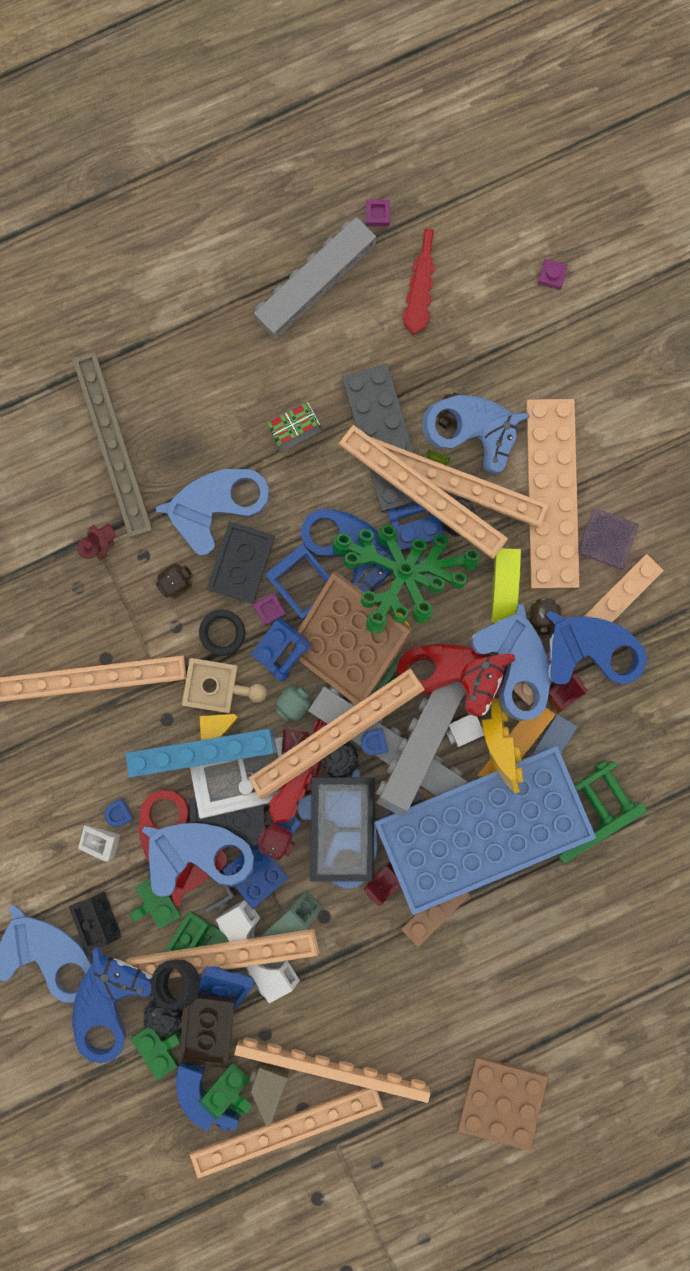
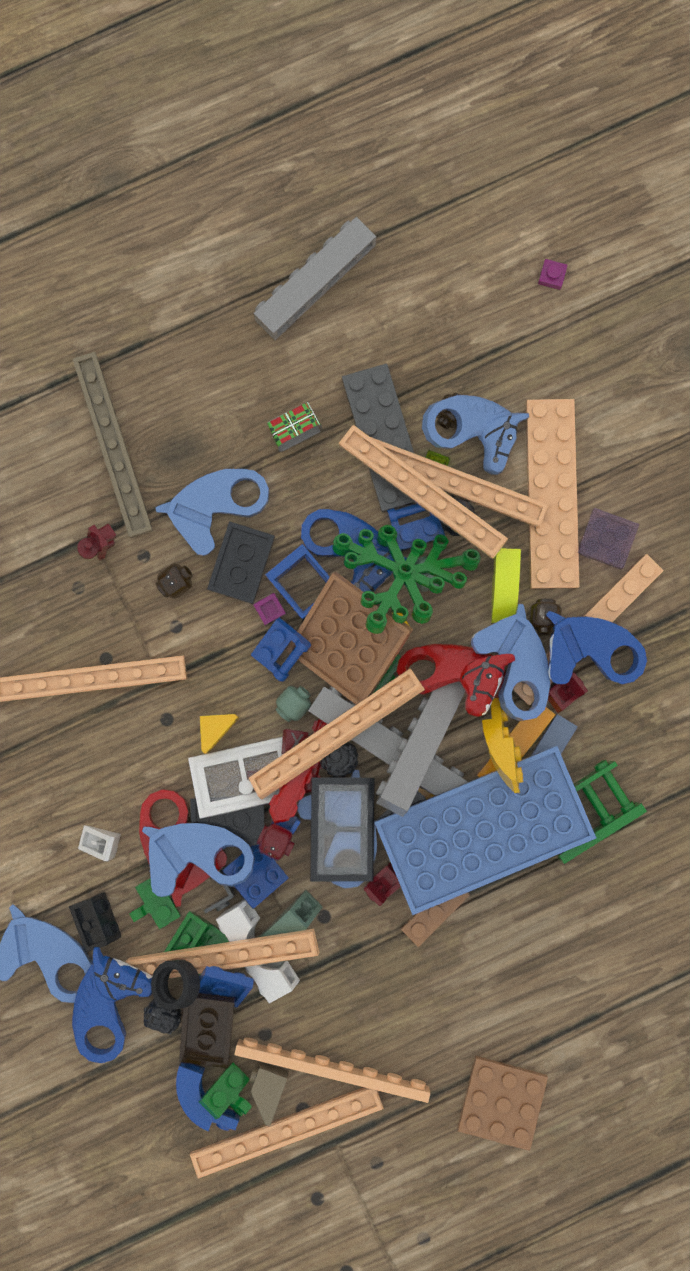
blue tile [104,798,134,827] -> none
dark azure arch [125,728,277,777] -> none
green plate [131,1027,181,1080] -> none
tan plate [182,658,267,713] -> none
black tyre [199,609,246,656] -> none
blue tile [361,728,388,755] -> none
magenta plate [366,200,390,226] -> none
red sword [402,228,435,335] -> none
white brick [446,714,484,747] -> none

